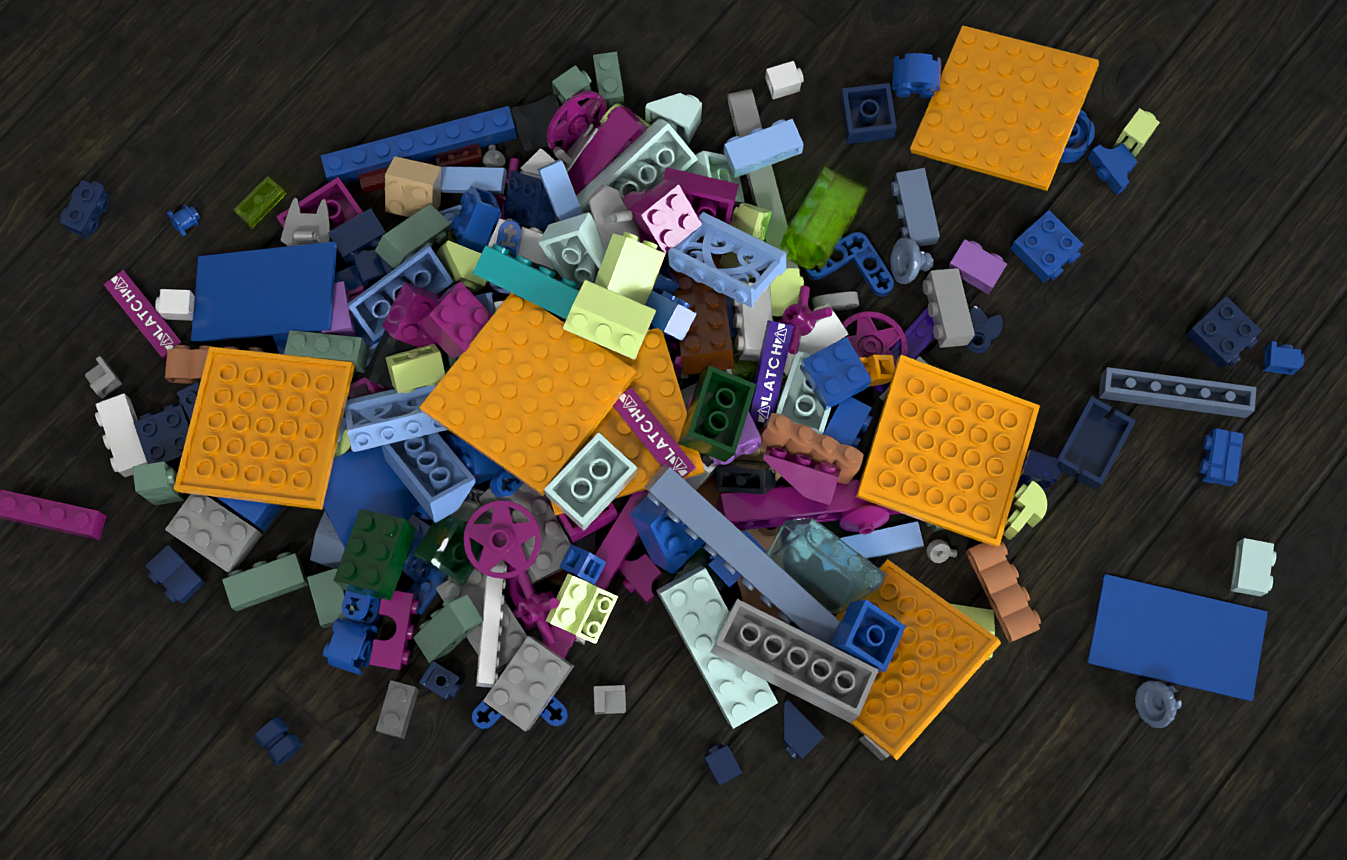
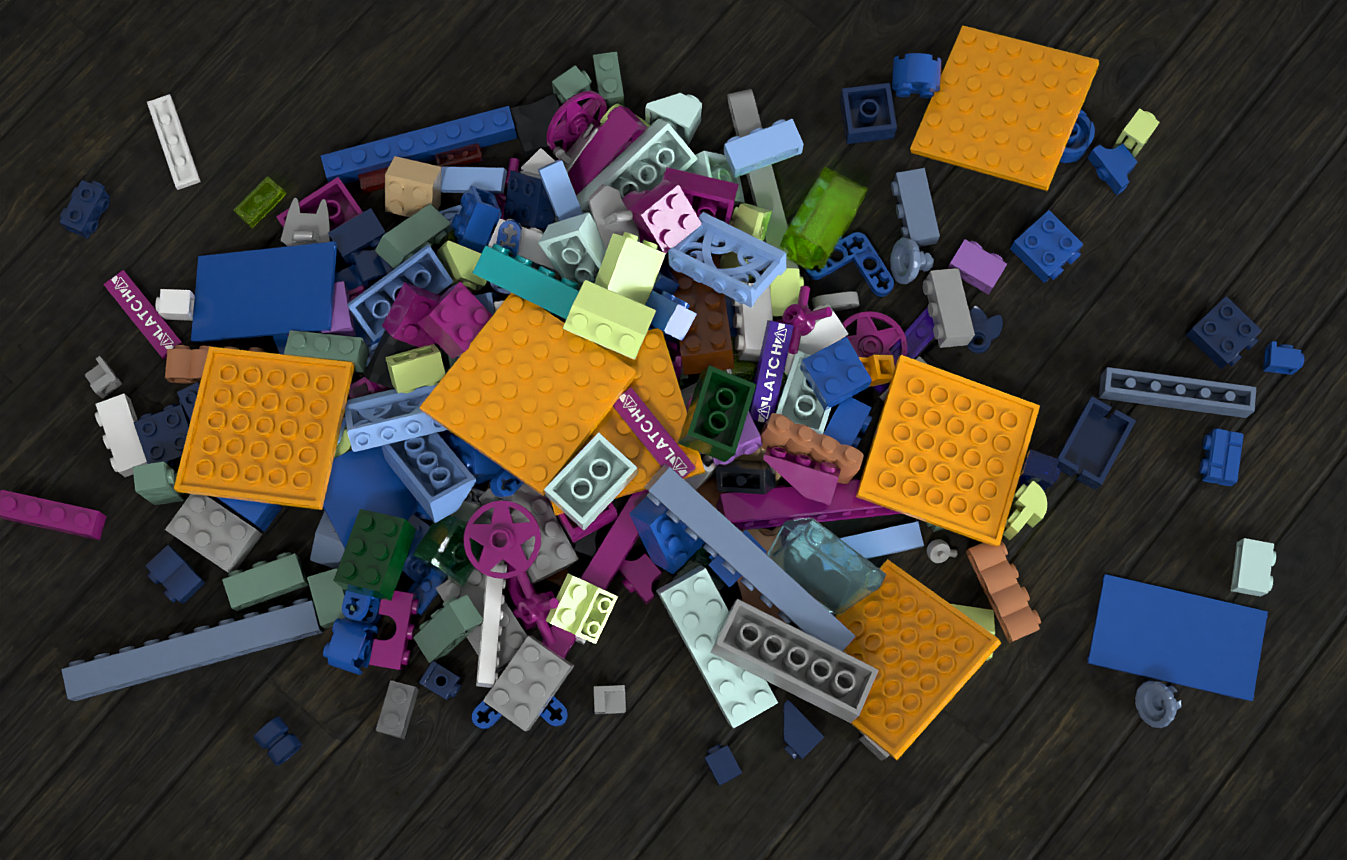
blue brick [167,204,200,237] -> none
light grey piece [483,144,506,168] -> none
blue brick [559,544,606,585] -> none
white brick [765,61,804,99] -> none
blue brick [830,600,906,672] -> none
magenta dish [839,505,890,534] -> none
none -> sand blue brick [61,598,323,701]
none -> white tile [147,94,201,190]

